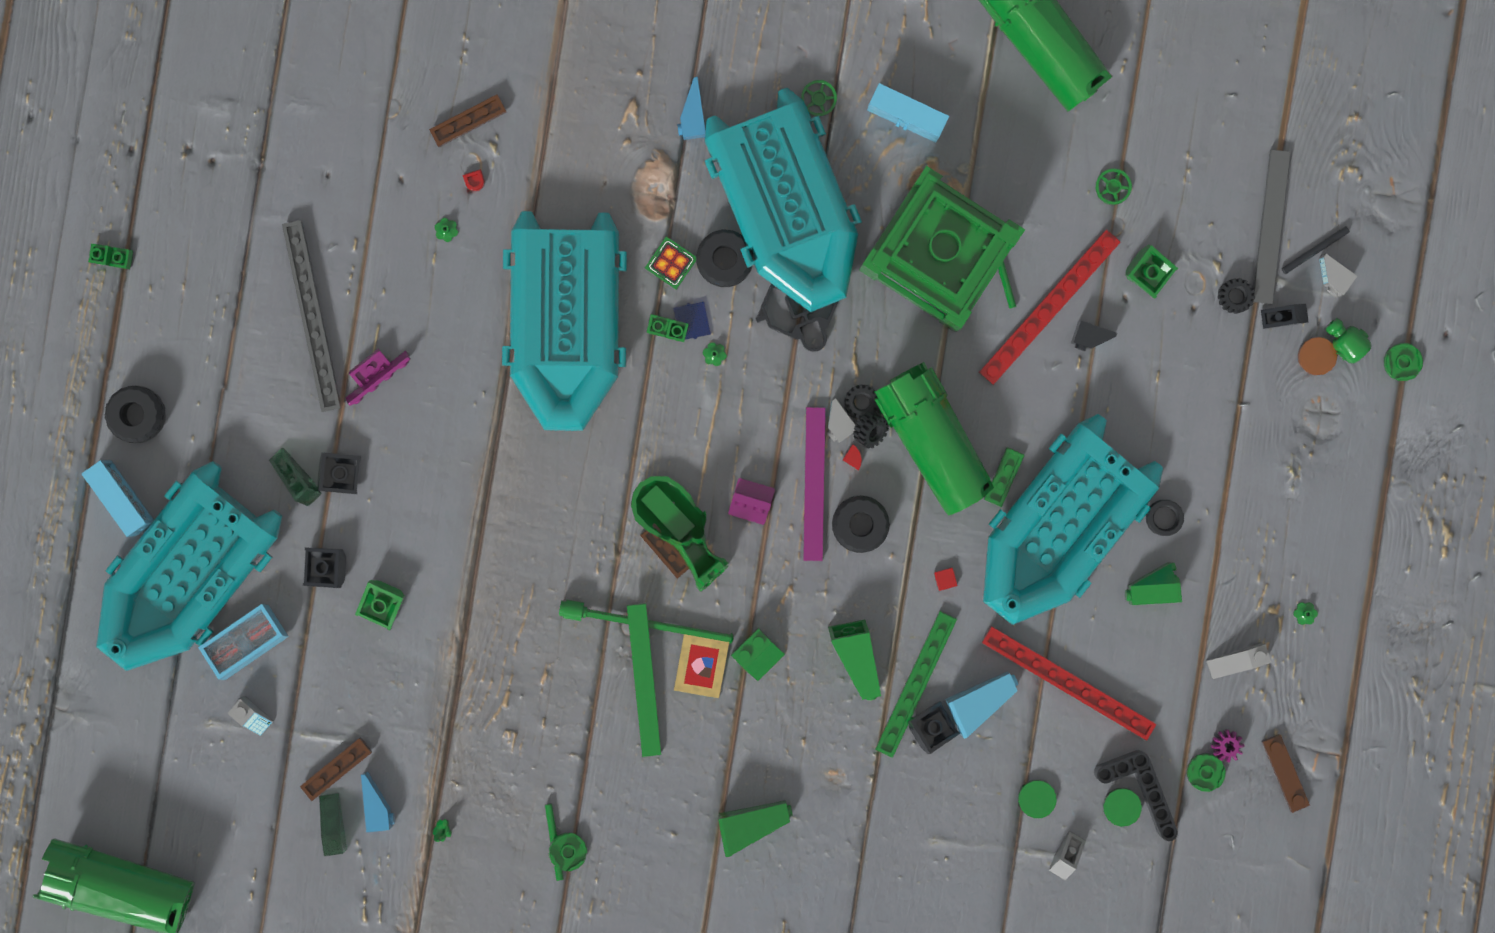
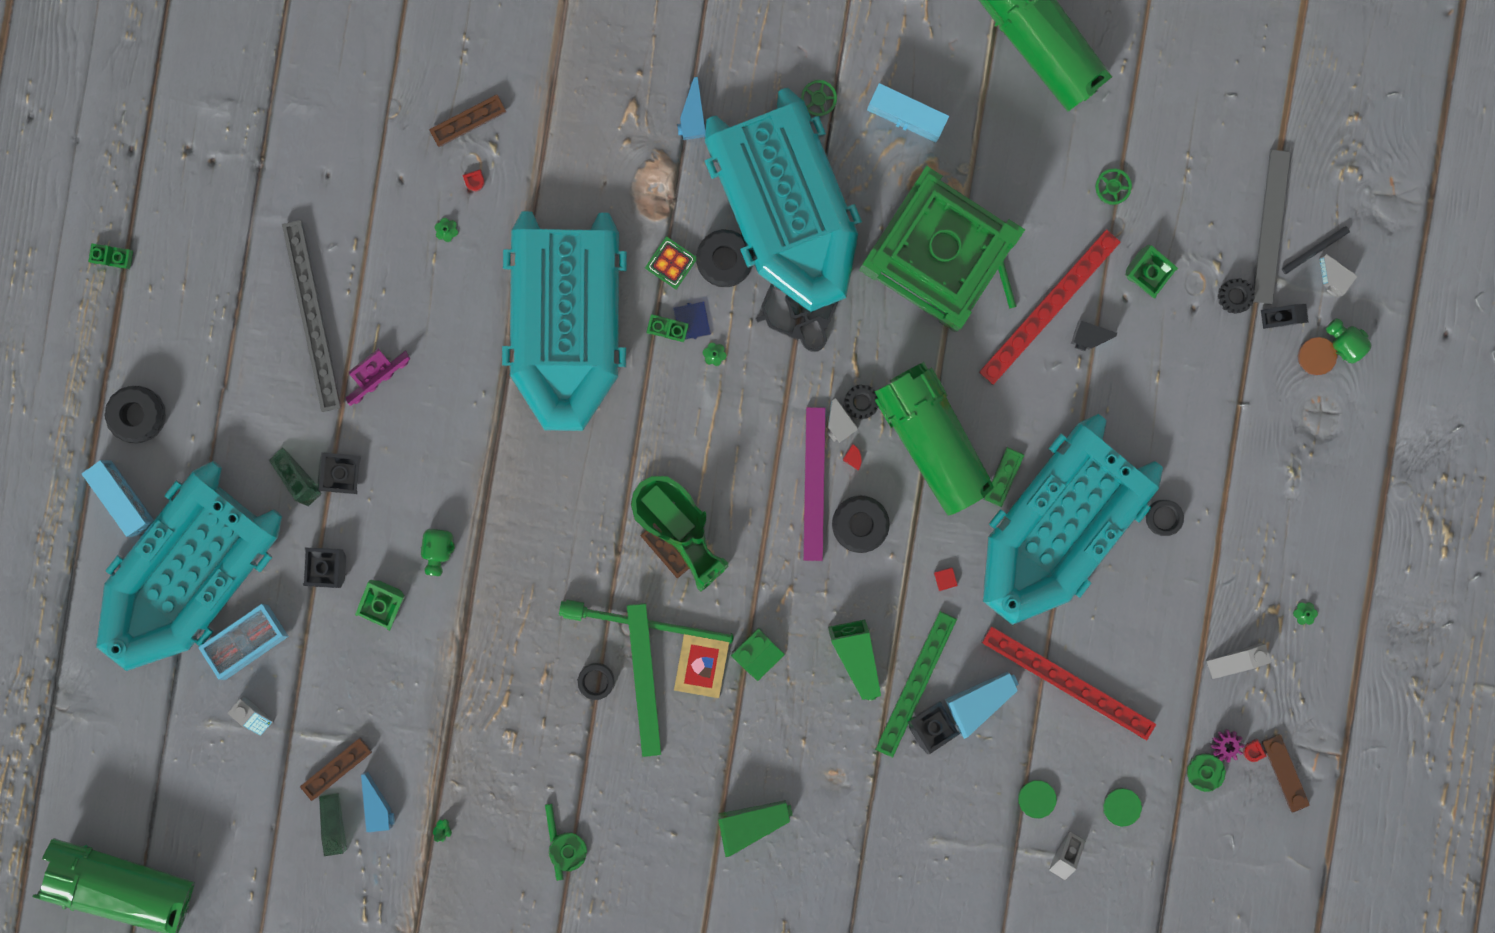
magenta bracket [728,478,775,525] -> none
black tyre [853,411,889,449] -> none
black beam [1094,750,1178,841] -> none
green slope [1125,562,1182,605] -> none
green tile [1384,343,1423,381] -> none
none -> green piece [421,529,455,576]
none -> black tyre [578,663,614,700]
none -> red tile [1243,739,1267,762]

